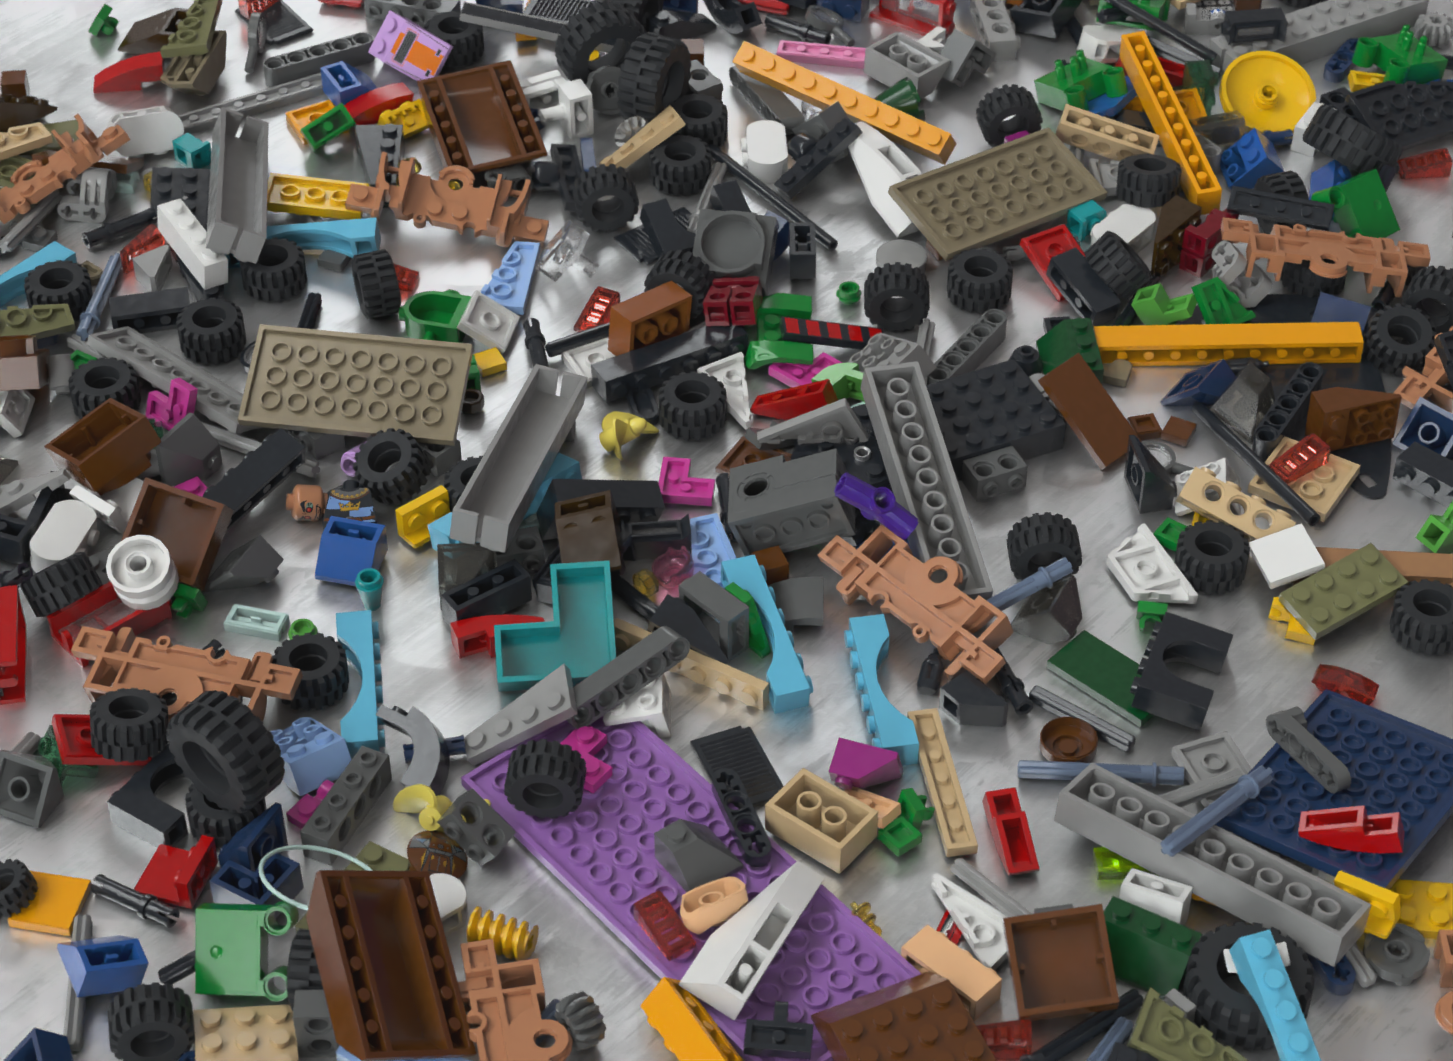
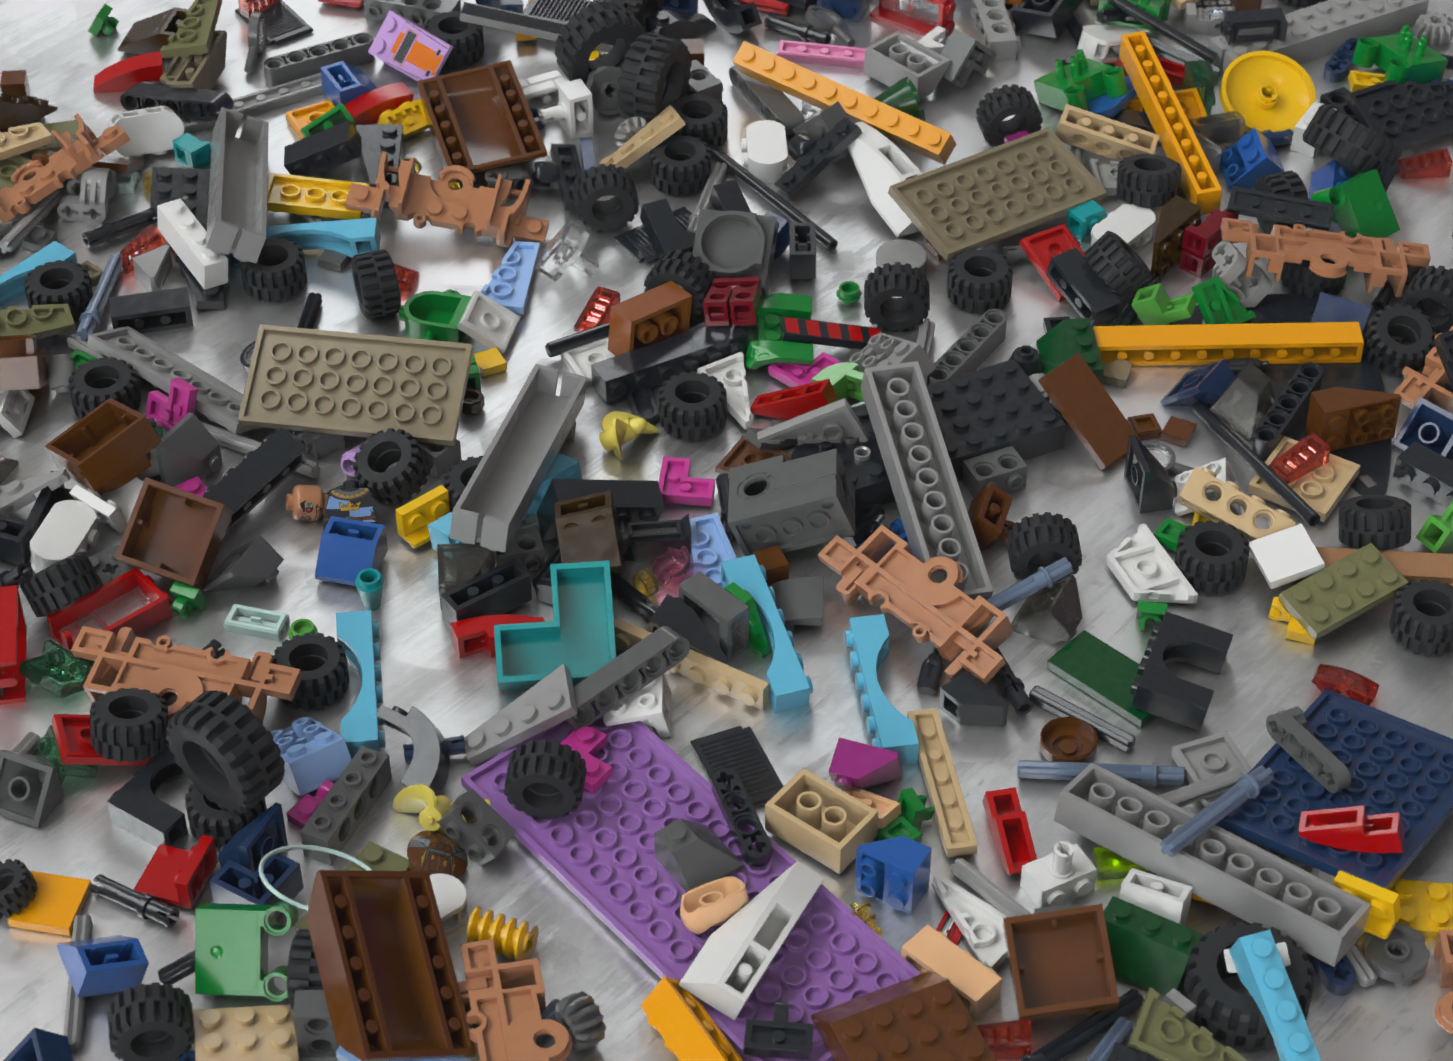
white wheel [106,535,179,610] -> none
black tyre [176,298,247,364] -> none
black pin [523,318,549,368] -> none
clear red slope [633,890,696,961] -> none
dark purple piece [834,472,919,540] -> none
none -> clear green bracket [18,639,91,698]
none -> black beam [120,83,234,122]
none -> black brick [284,120,362,177]
none -> blue slope [855,836,932,915]
none -> reddish brown brick [968,482,1015,552]
none -> white brick [1020,841,1097,908]
none -> black tyre [1339,495,1411,550]

